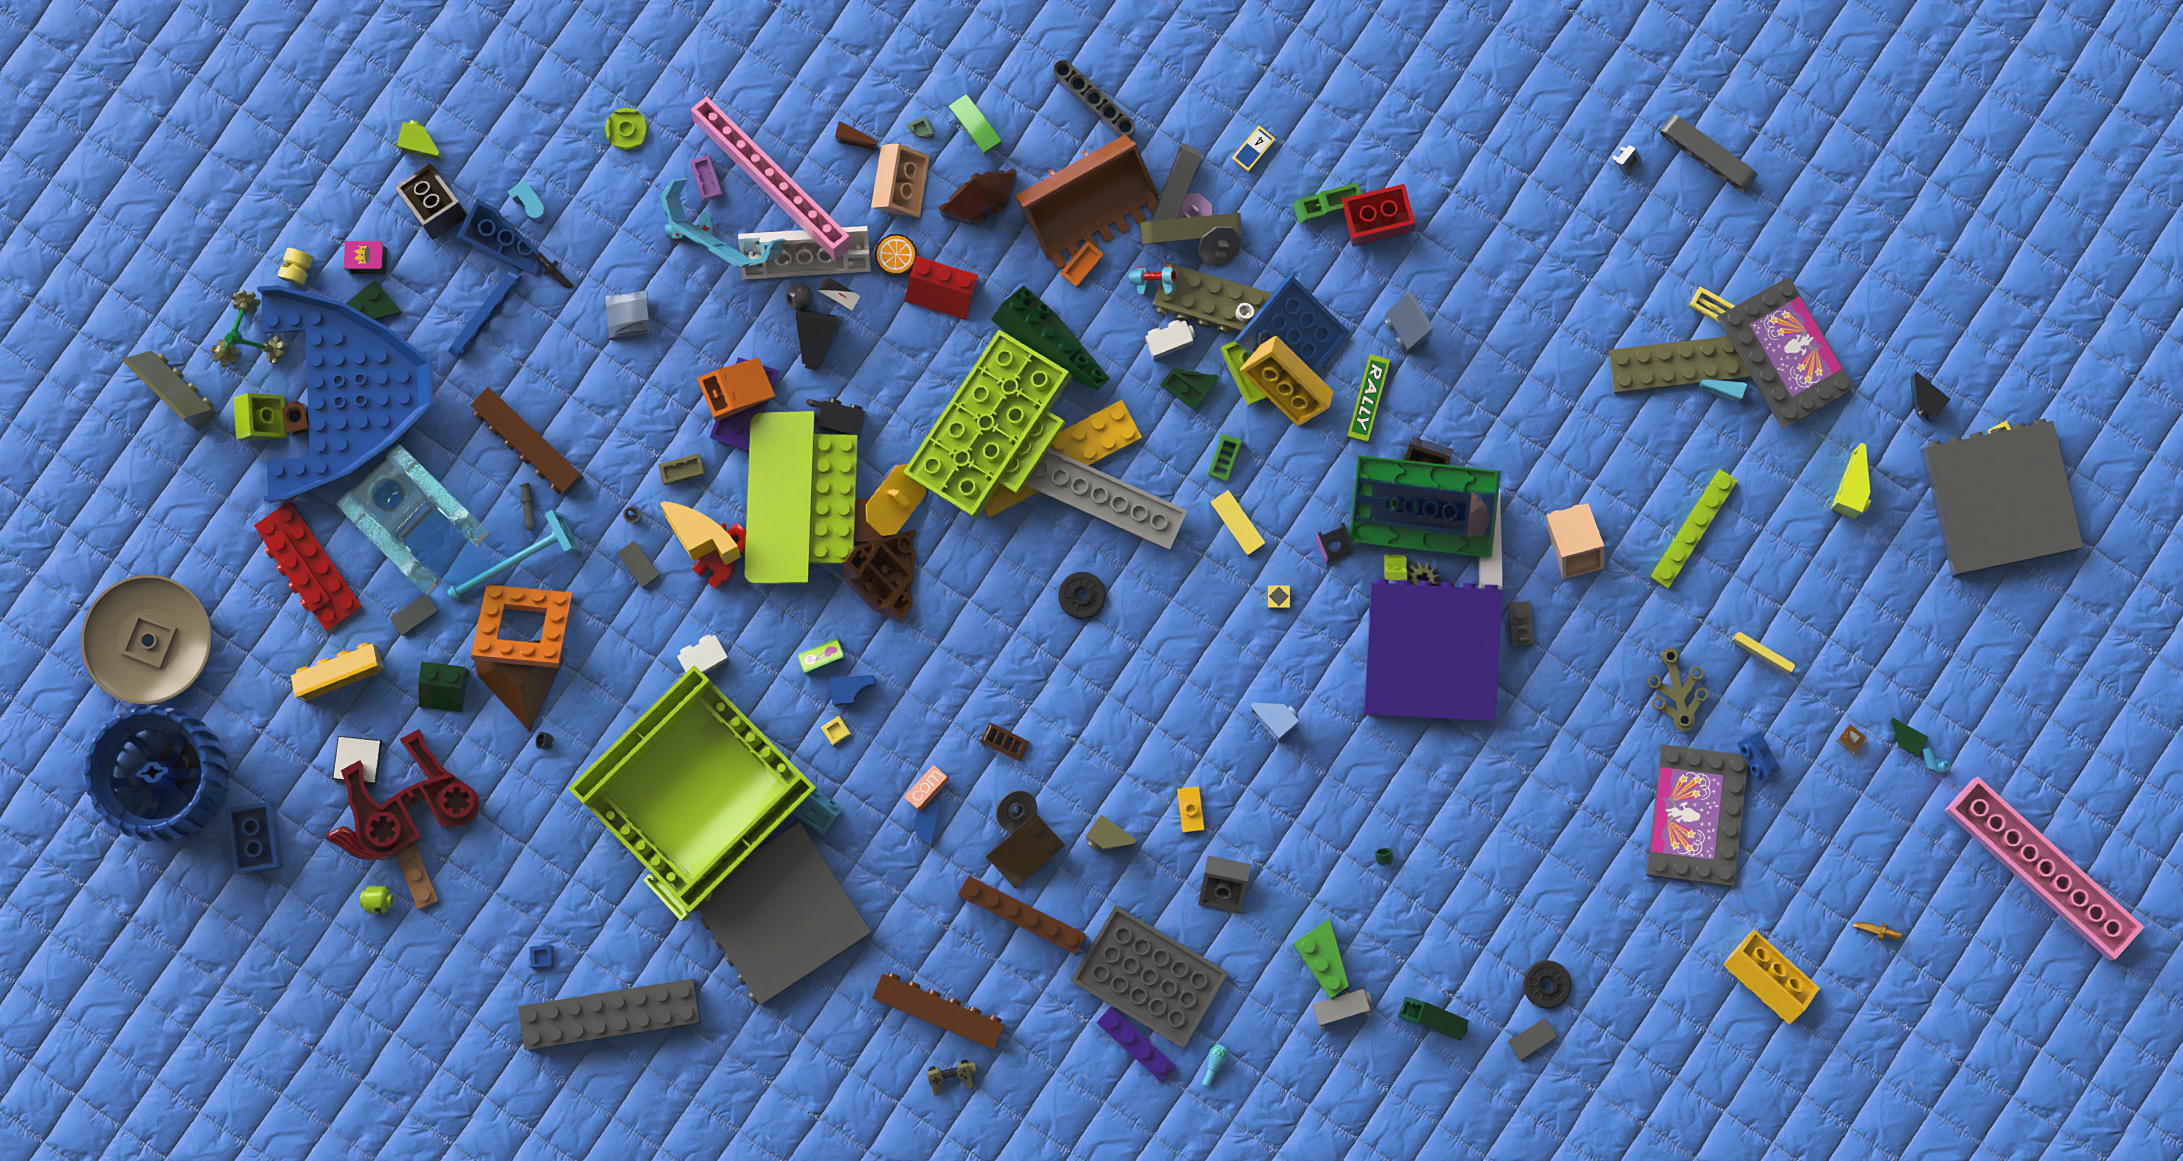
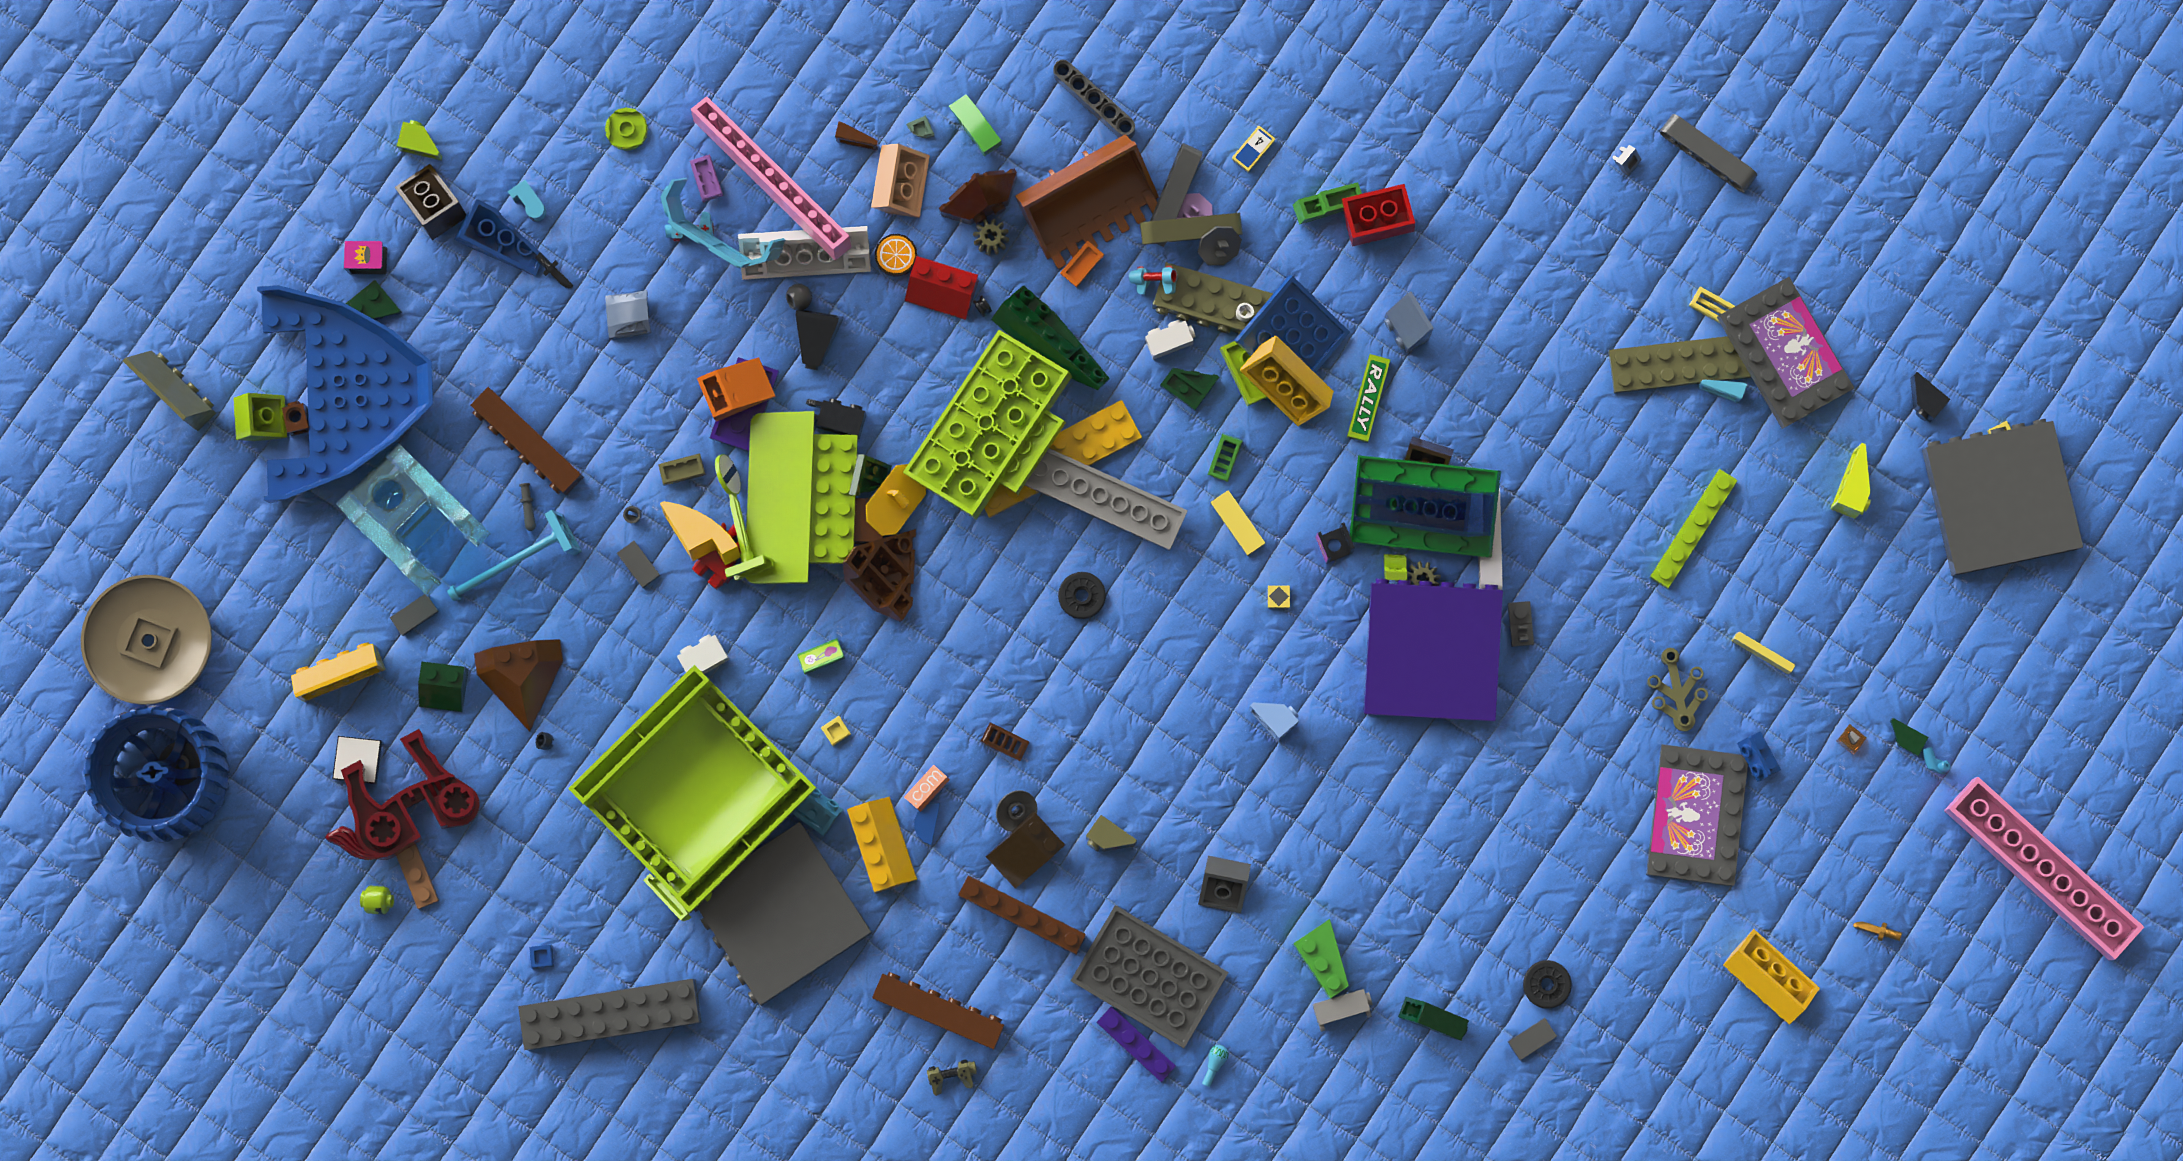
olive plant [210,290,287,367] -> none
blue brick [226,802,283,875] -> none
red plate [254,501,363,632] -> none
light yellow wheel [277,248,314,286] -> none
blue beam [448,269,522,358] -> none
orange plate [471,584,573,668] -> none
sticker [818,276,860,310] -> none
blue arch [831,675,876,709] -> none
yellow plate [1177,786,1204,833] -> none
dark green hinge [1375,848,1393,866] -> none
light nougat slope [1546,504,1604,580] -> none
none -> lime piece [715,454,774,581]
none -> yellow slope [847,797,917,894]
none -> dark green wing [849,454,892,496]
none -> olive gear [973,219,1009,256]
none -> black bush [973,295,992,317]

